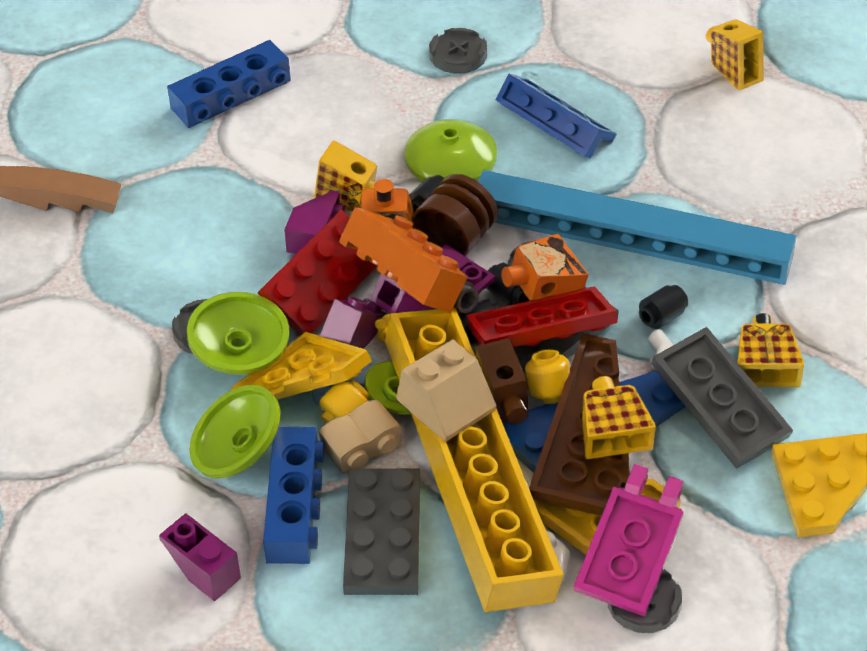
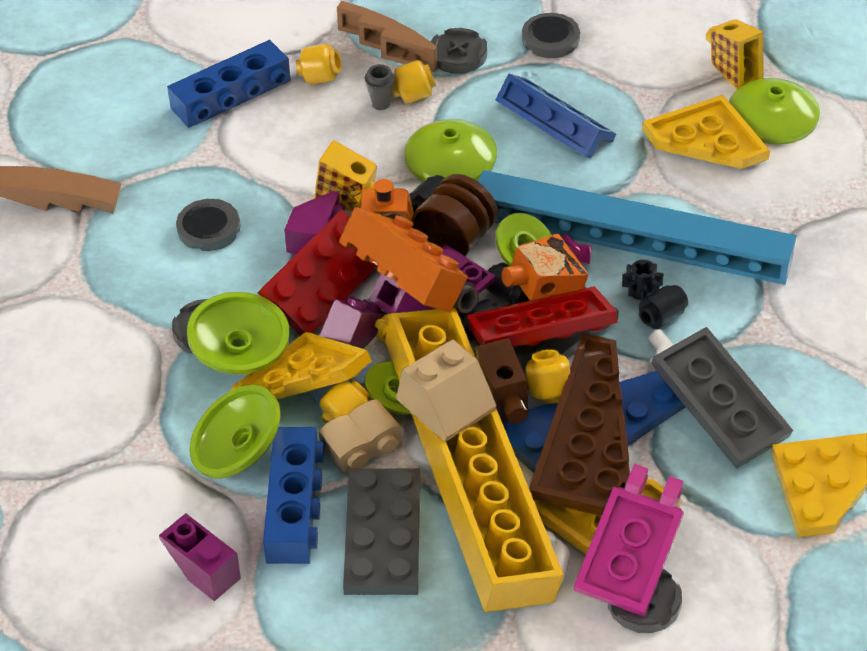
yellow torso [582,376,656,459] -> none
yellow torso [737,313,804,387] -> none
none -> tile [176,198,241,251]
none -> yellow head [295,43,342,85]
none -> medium nougat slope [336,1,438,72]
none -> dark grey cone [364,64,395,110]
none -> yellow head [392,60,436,104]
none -> lime dish [495,213,551,266]
none -> tile [522,13,580,58]
none -> dark pink hand [561,234,592,264]
none -> black gear [622,260,664,300]
none -> yellow plate [642,94,770,169]
none -> lime dish [729,78,820,144]

